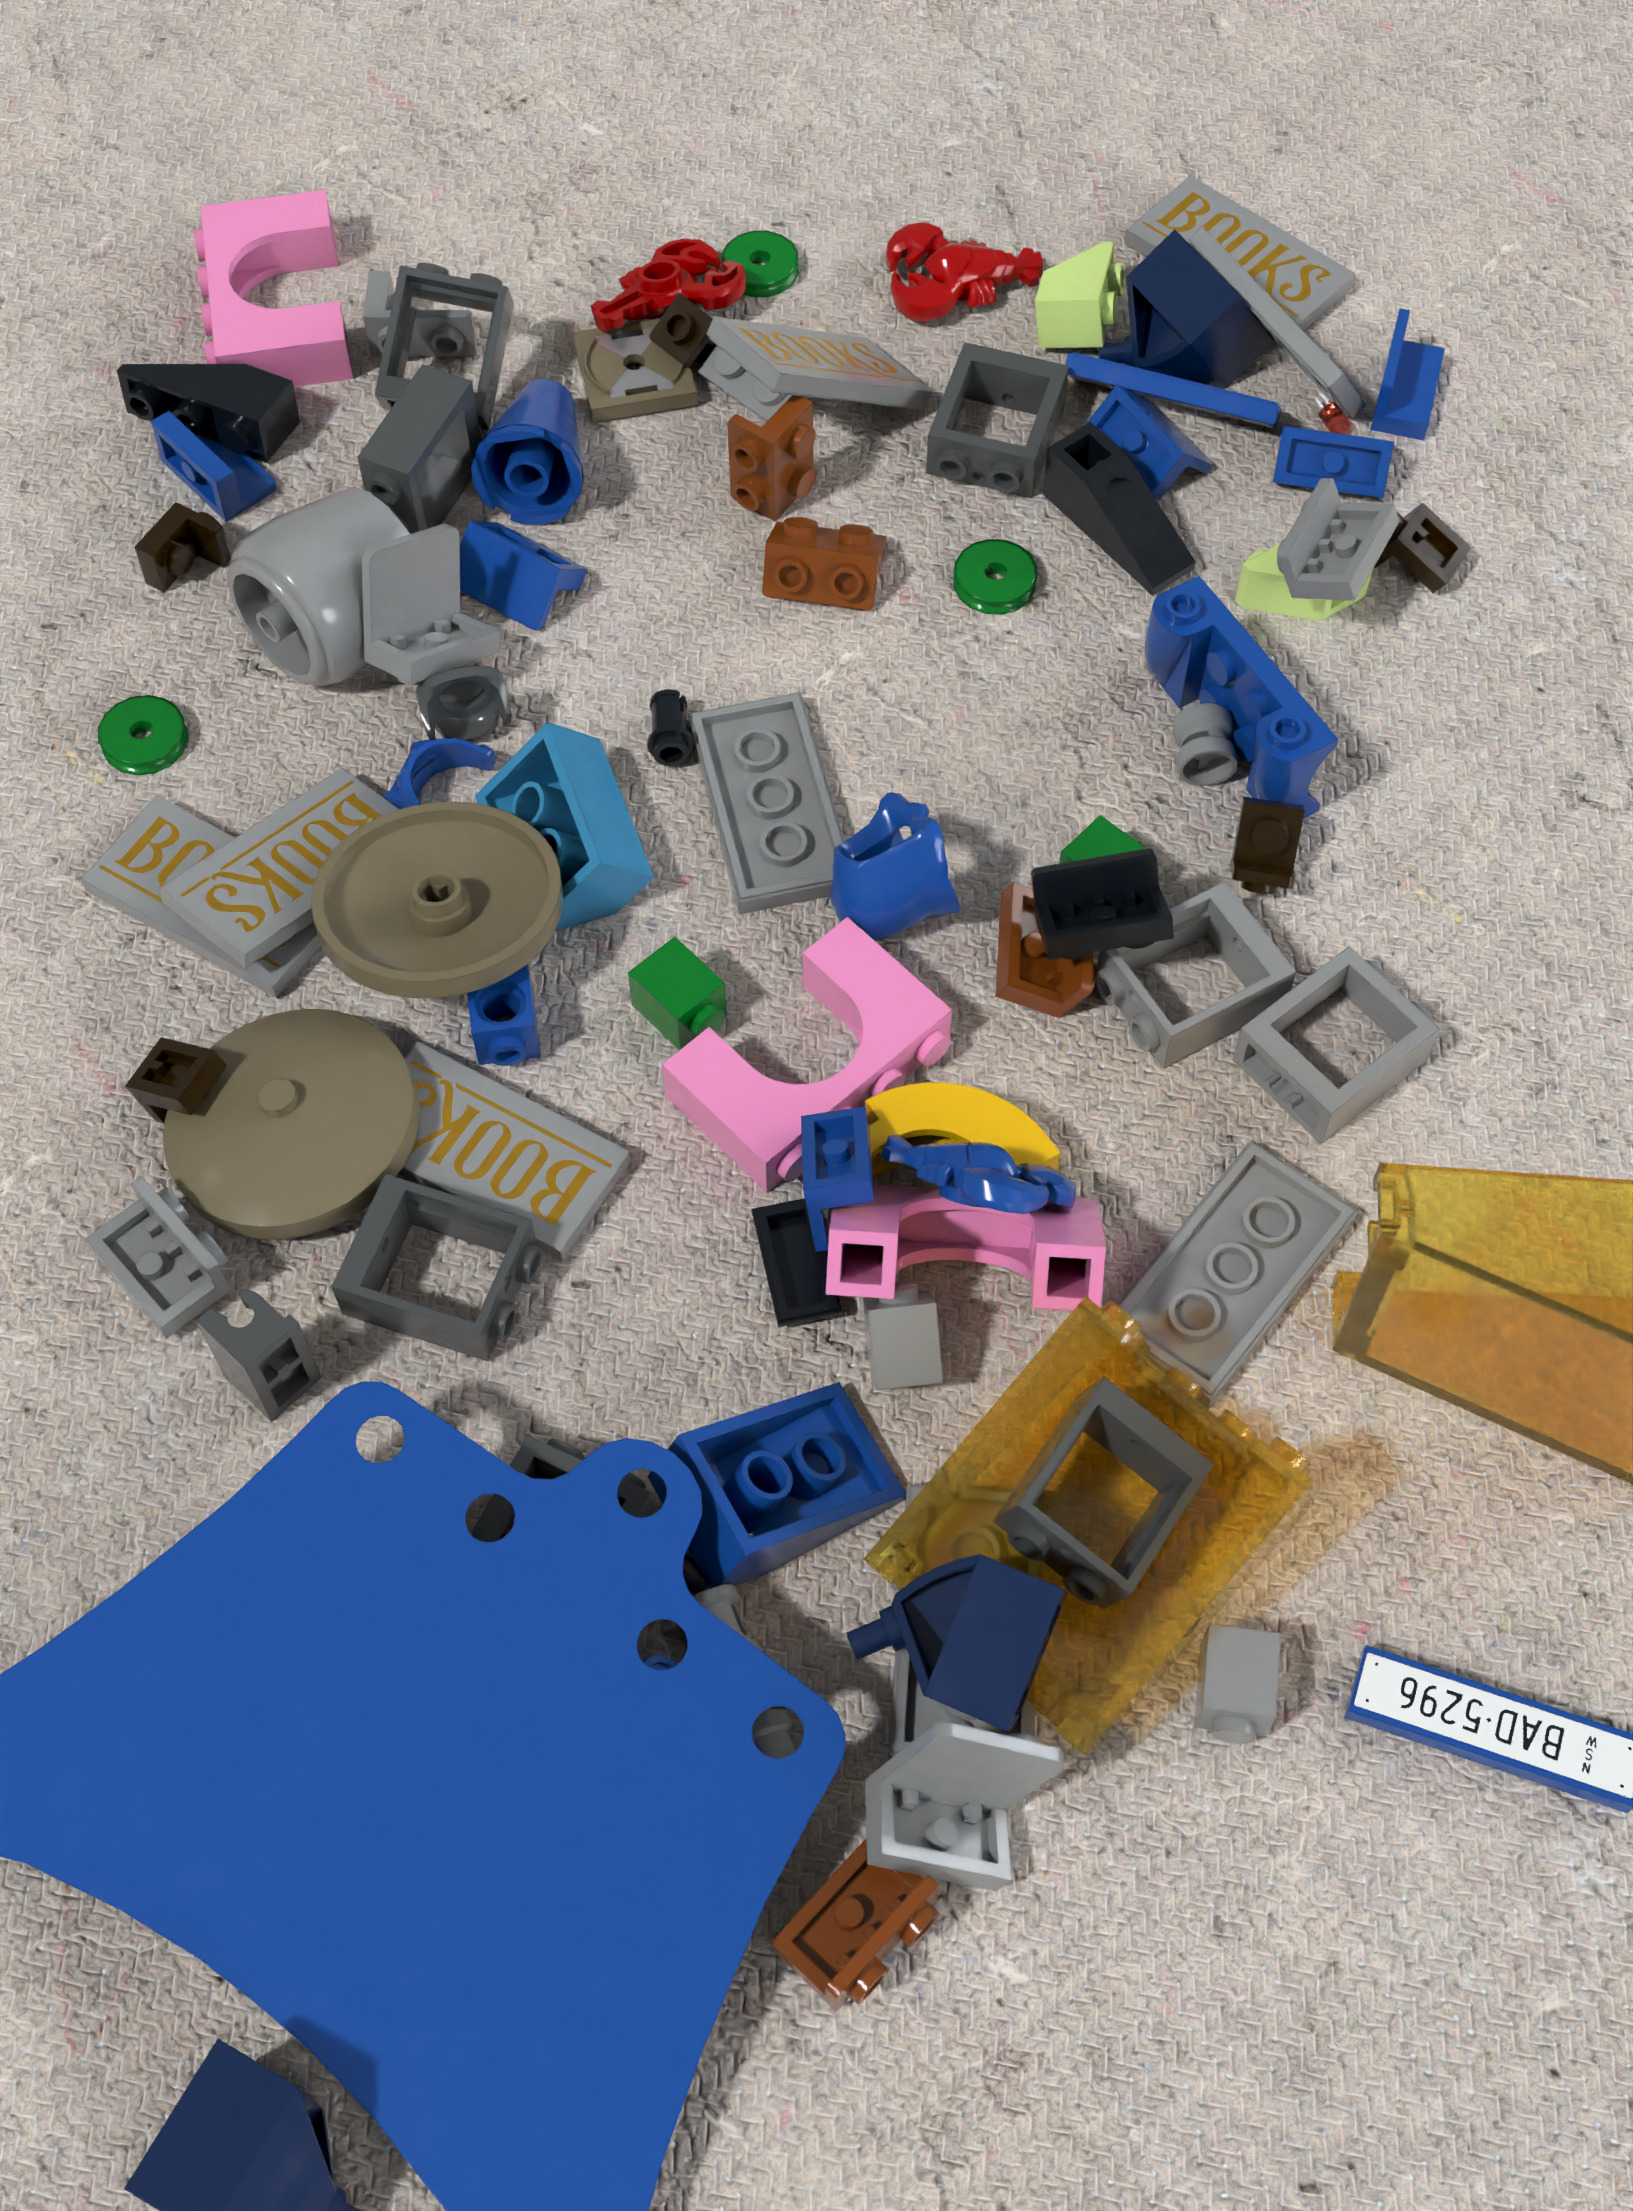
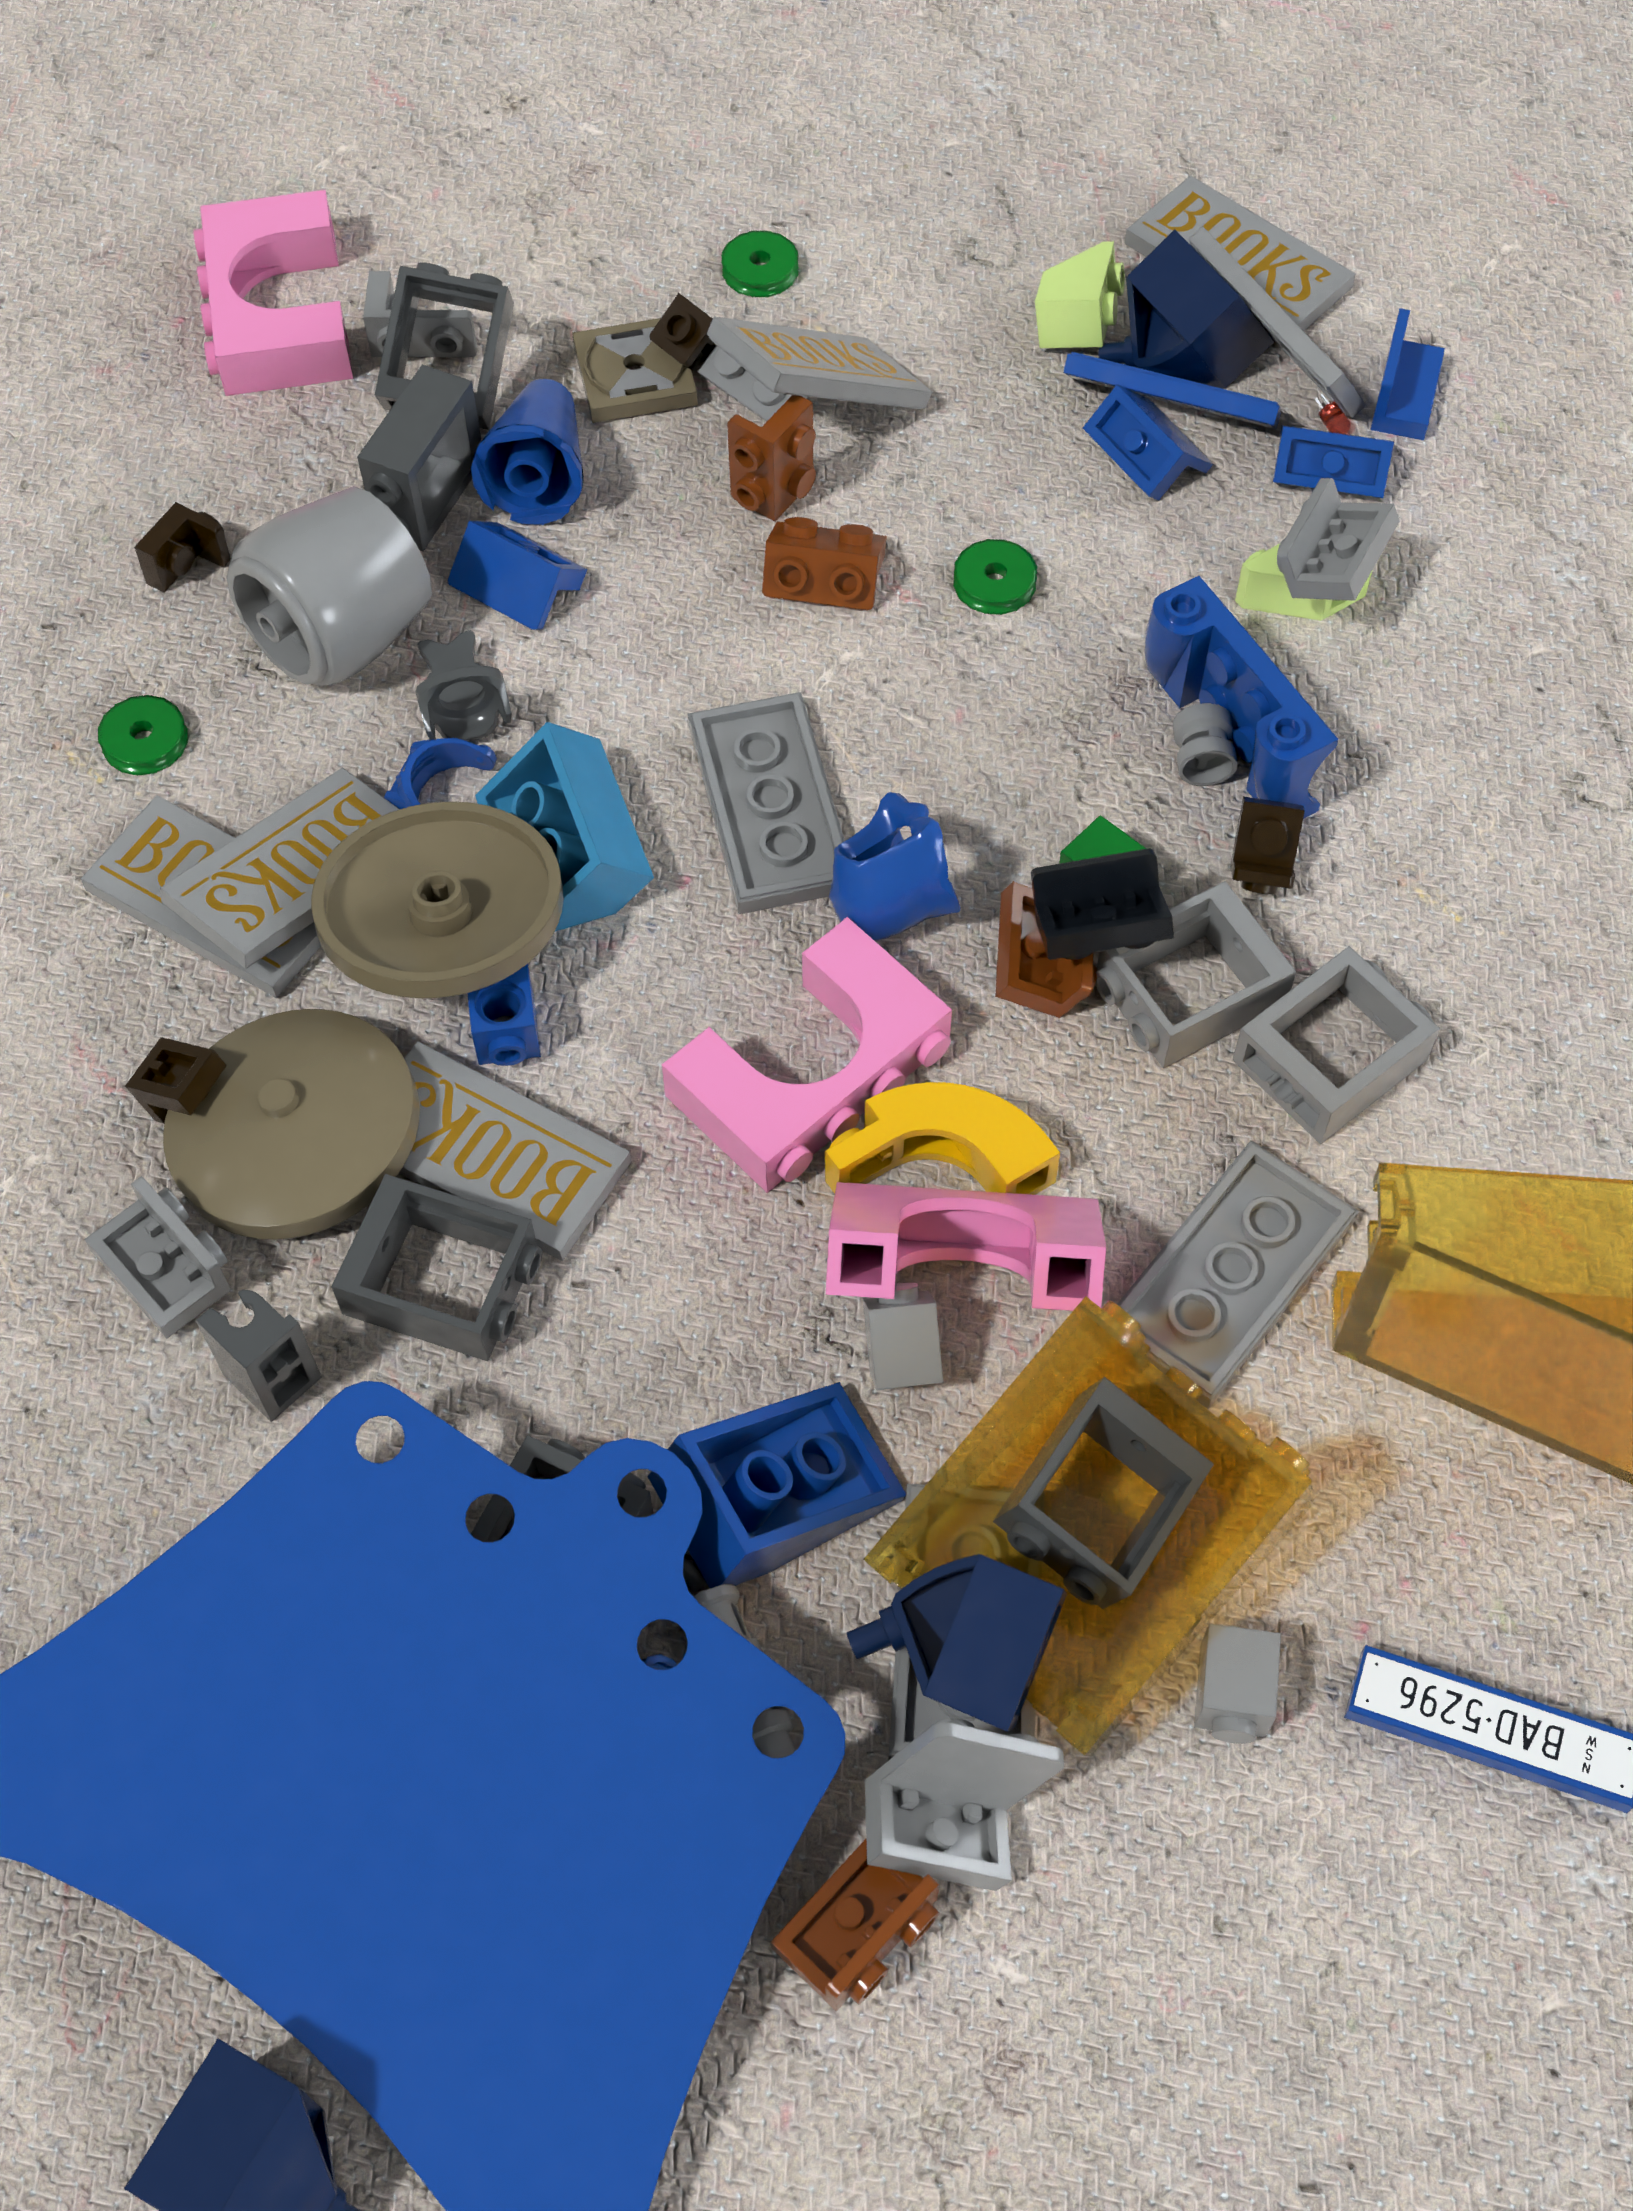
black slope [117,364,300,463] -> none
blue panel [151,411,277,522] -> none
light grey bracket [362,524,500,685] -> none
red animal [591,238,746,333] -> none
green brick [628,937,727,1050] -> none
black pin [647,689,694,766] -> none
black tile [751,1198,843,1327] -> none
blue panel [801,1106,874,1252] -> none
blue animal [880,1135,1076,1214] -> none
red animal [885,222,1043,322] -> none
dark grey window [926,342,1069,498] -> none
black slope [1043,422,1196,596] -> none
dark brown bracket [1374,503,1471,593] -> none

